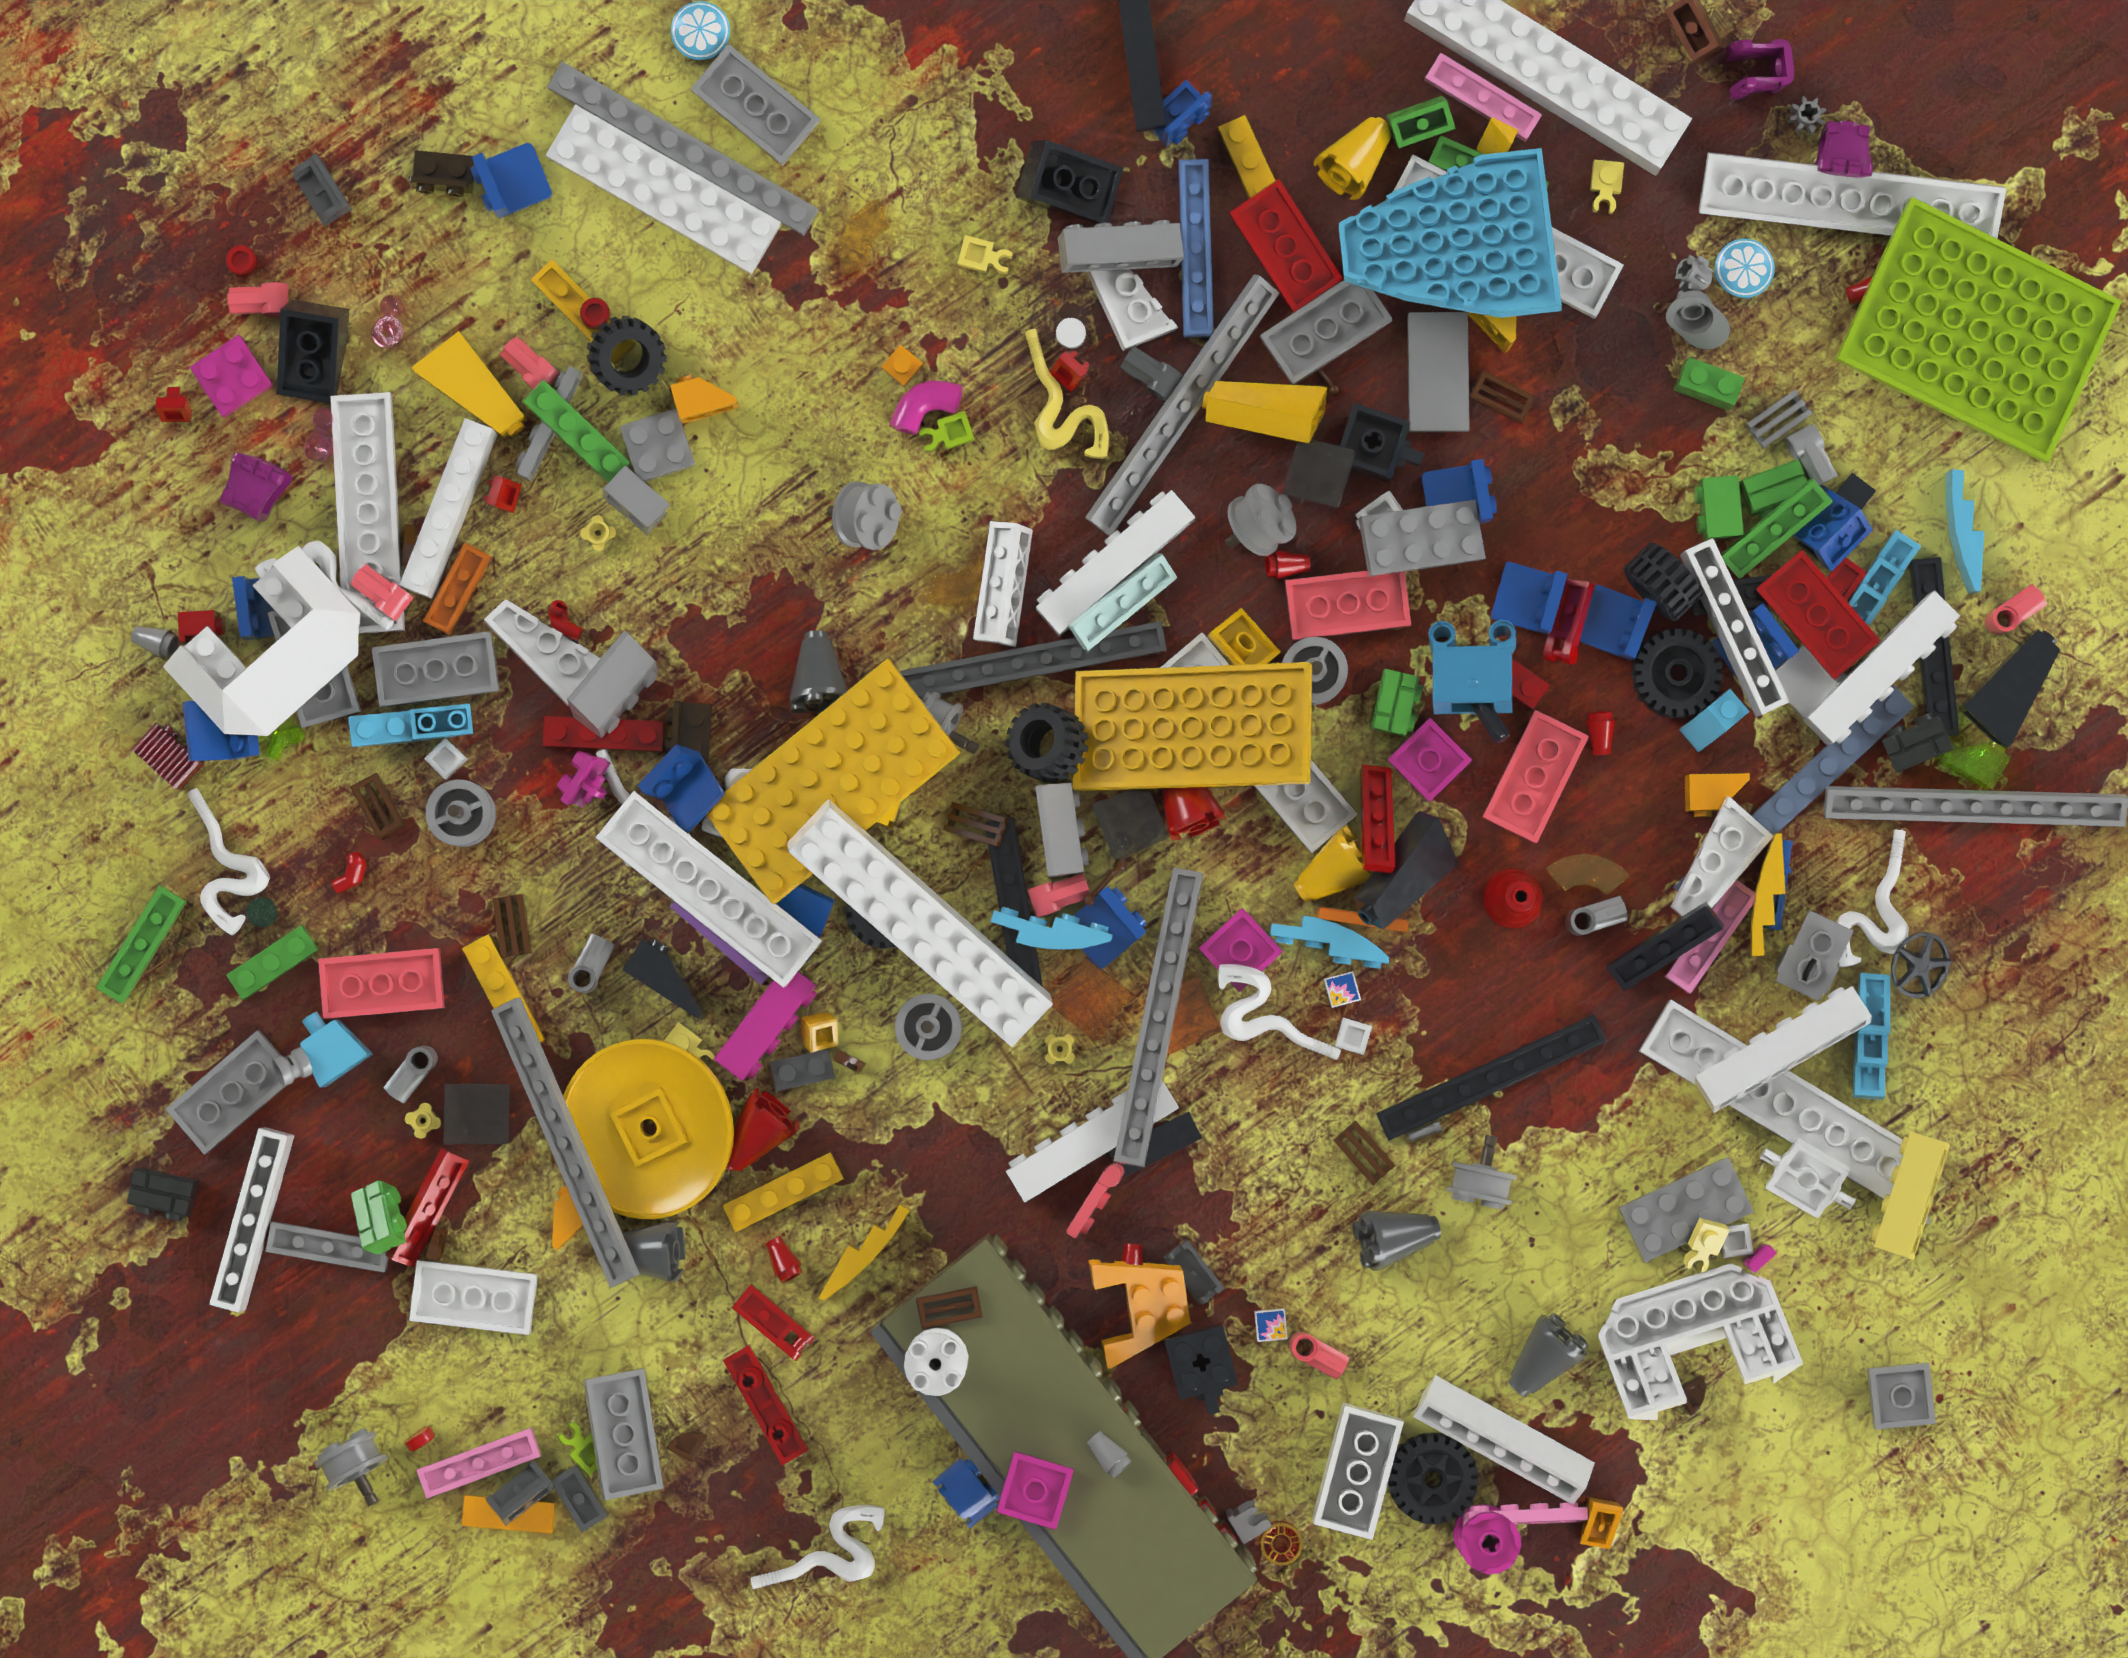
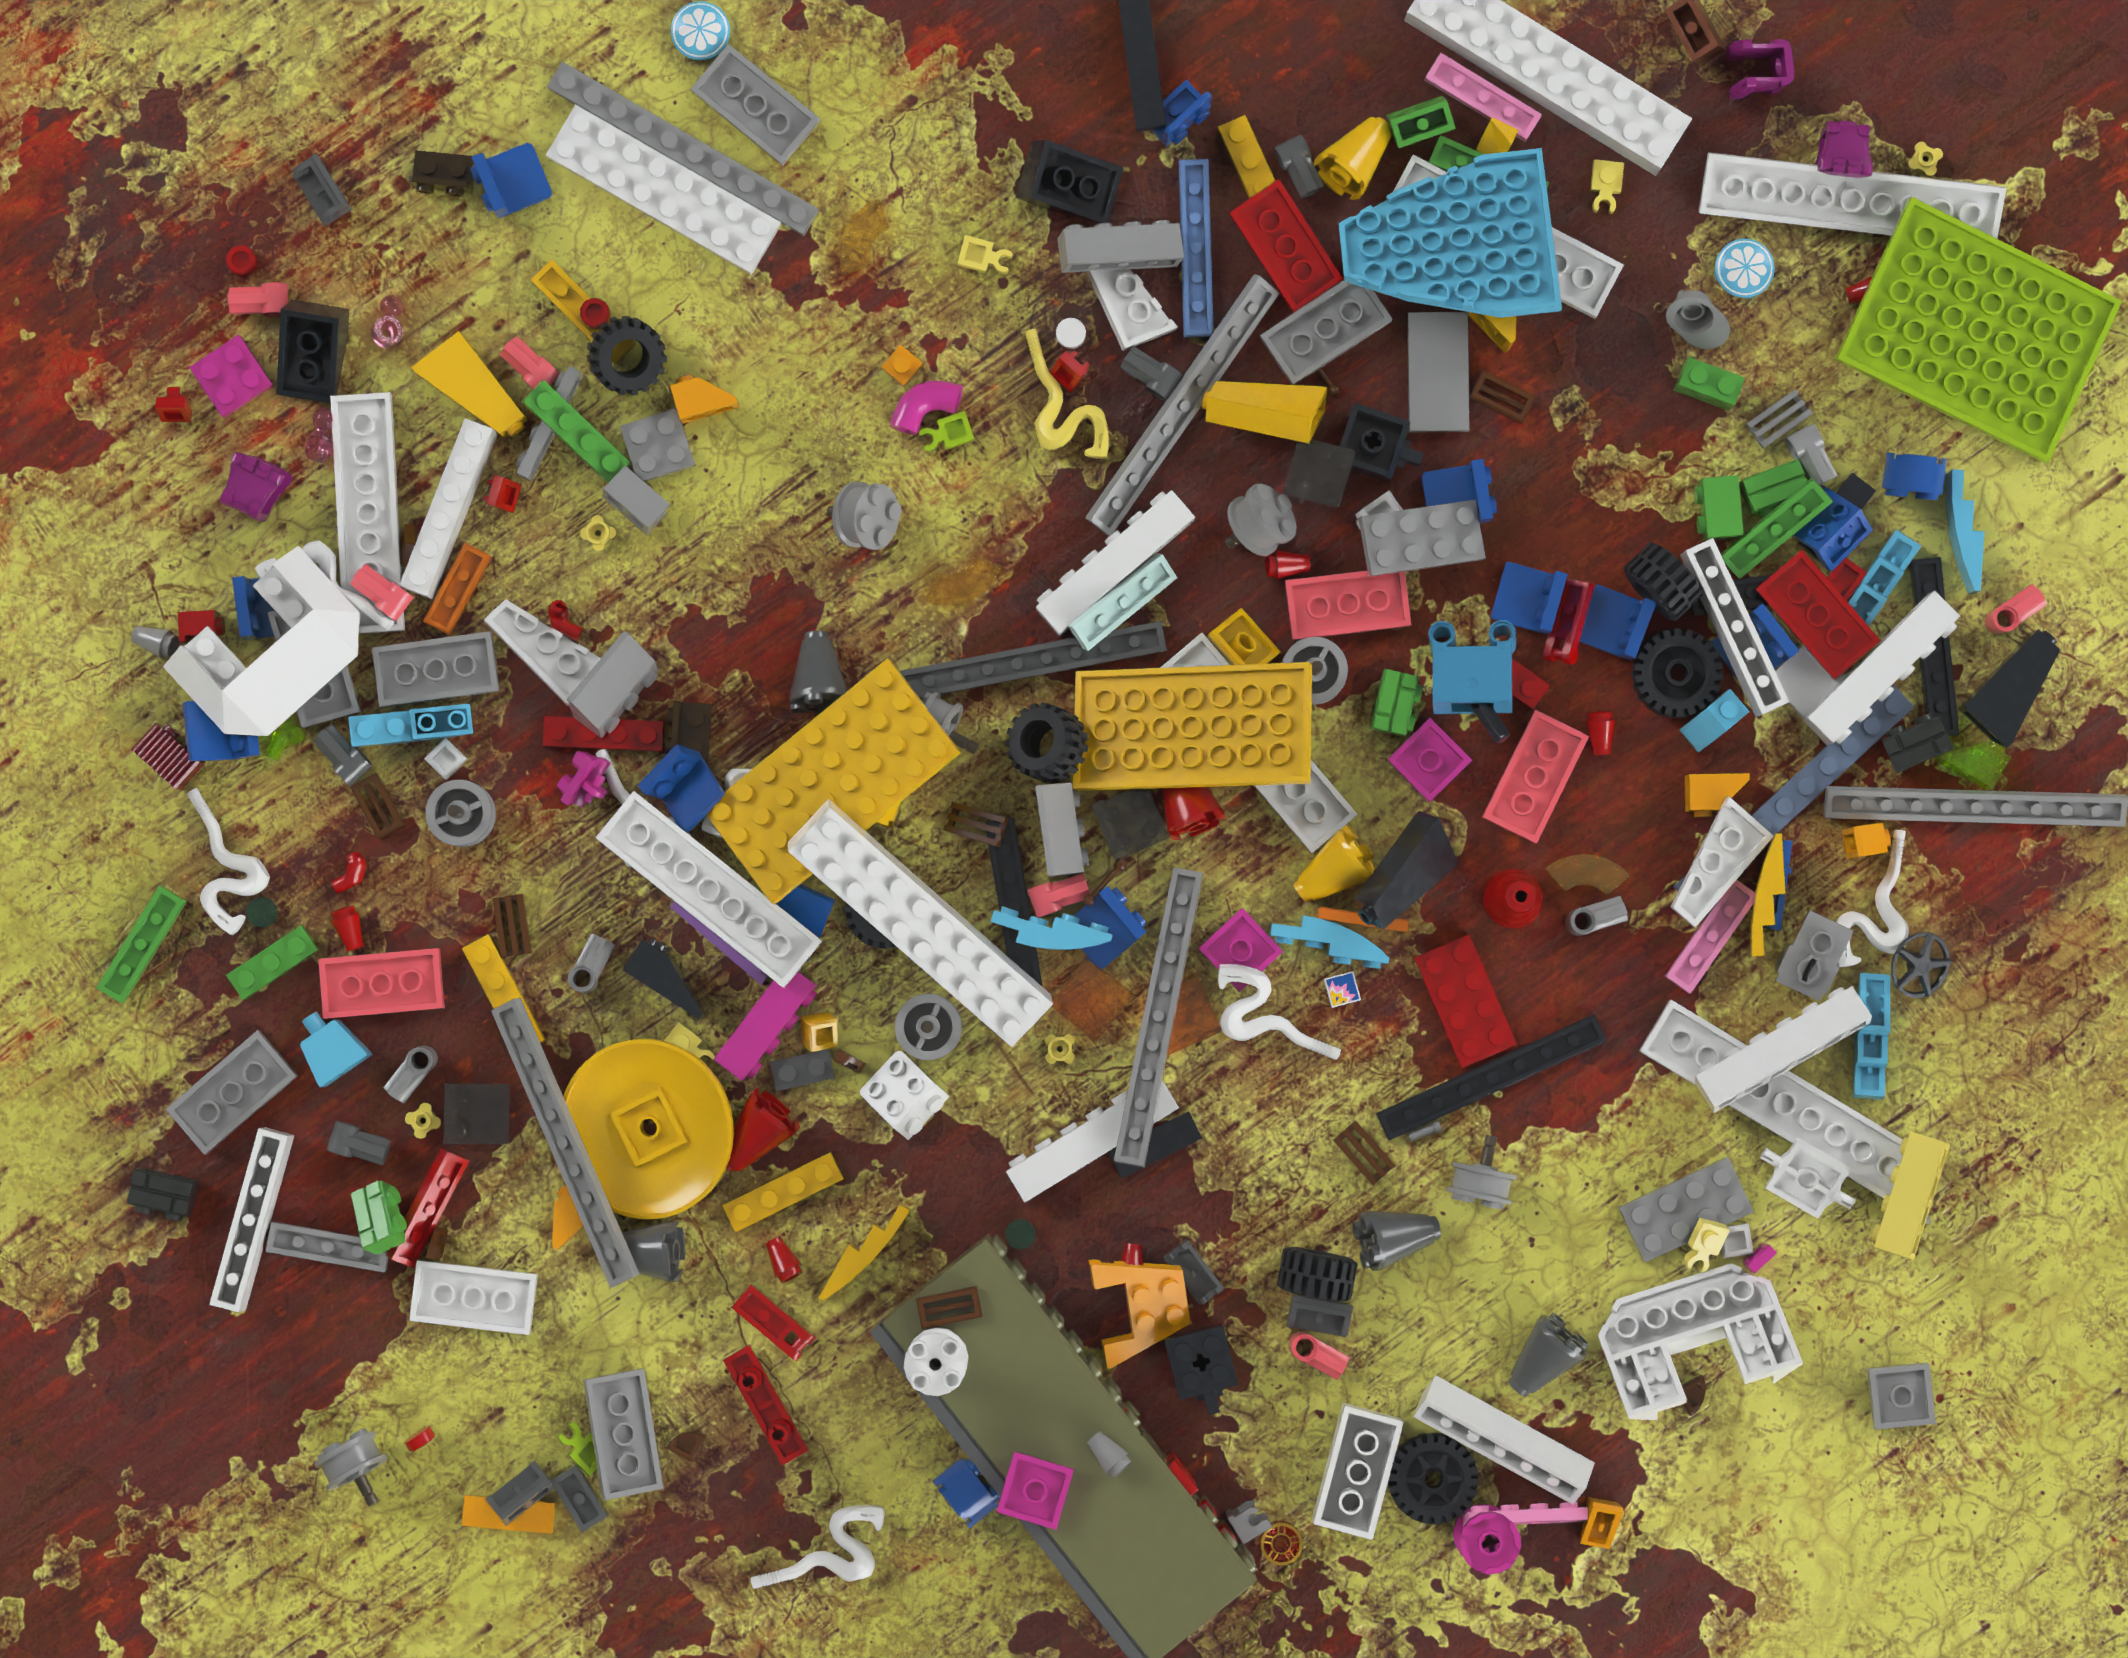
light grey wheel [272,1047,313,1086] -> none
bright pink plate [416,1427,542,1499] -> none
white fence [973,521,1033,647] -> none
coral hinge [1066,1162,1125,1239] -> none
tile [1254,1308,1288,1342] -> none
white tile [1335,1018,1372,1055] -> none
red plate [1360,764,1395,873] -> none
black plate [1606,902,1724,991] -> none
light grey gear [1675,255,1713,291] -> none
light grey gear [1788,96,1826,135] -> none
none -> dark grey piece [313,724,373,786]
none -> dark grey piece [326,1121,391,1165]
none -> red cone [330,905,364,951]
none -> white bracket [860,1051,950,1140]
none -> clear green tile [1005,1219,1035,1249]
none -> dark grey piece [1274,134,1324,199]
none -> black tyre [1277,1247,1358,1302]
none -> dark grey hinge [1286,1293,1353,1337]
none -> red plate [1414,934,1517,1068]
none -> light orange slope [1842,823,1891,859]
none -> blue brick [1882,452,1947,500]
none -> light yellow plate [1908,142,1943,176]

